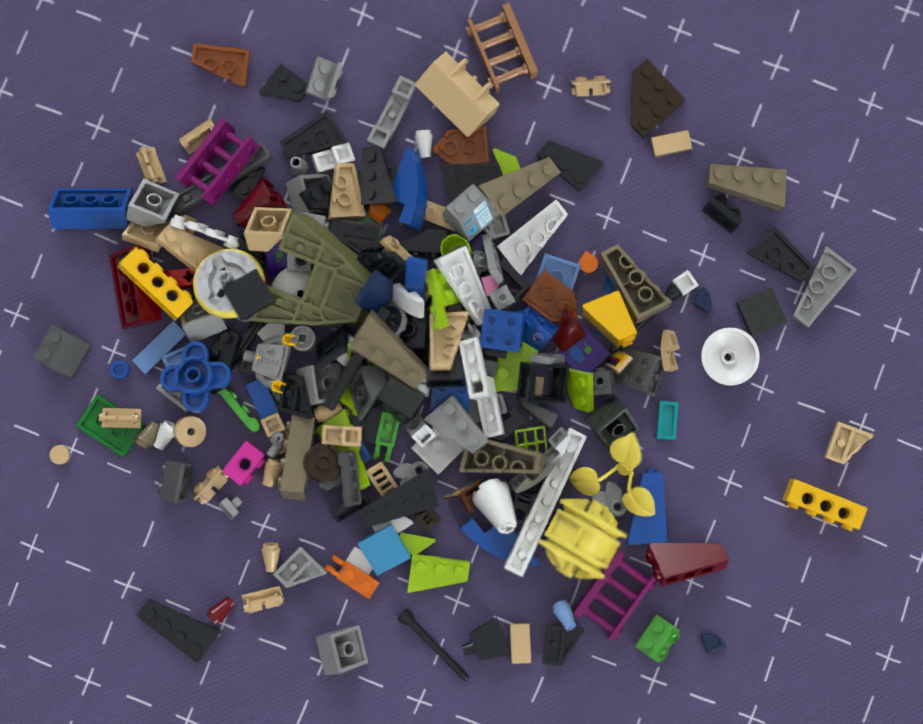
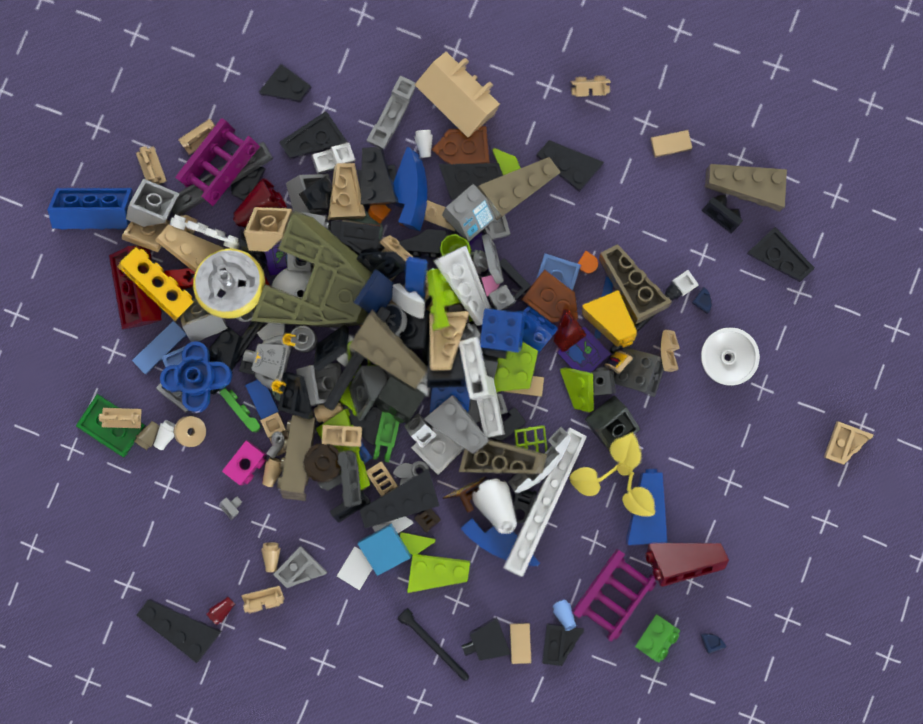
dark grey slope [32,324,92,378] -> none
tan tile [50,445,71,464] -> none
blue tile [110,360,130,380] -> none
dark grey slope [158,460,193,503] -> none
dark orange wing [191,43,251,89] -> none
tan hinge [192,465,228,505] -> none
black tile [222,268,276,322] -> none
light grey cone [289,157,308,176] -> none
light grey bracket [305,56,343,101] -> none
light grey slope [316,625,368,675] -> none
orange hinge [325,554,380,599] -> none
medium nougat fence [465,3,538,93] -> none
white wing [496,199,568,275] -> none
black window [516,361,569,403] -> none
dark grey slope [519,401,558,431] -> none
light grey tile [530,353,565,365] -> none
light yellow wheel [538,499,627,579] -> none
light grey plate [591,482,627,517] -> none
dark brown plate [630,59,686,139] -> none
teal tile [656,400,679,440] -> none
pearl dark grey tile [736,287,787,337] -> none
yellow brick [782,479,868,531] -> none
light grey wing [793,246,857,329] -> none

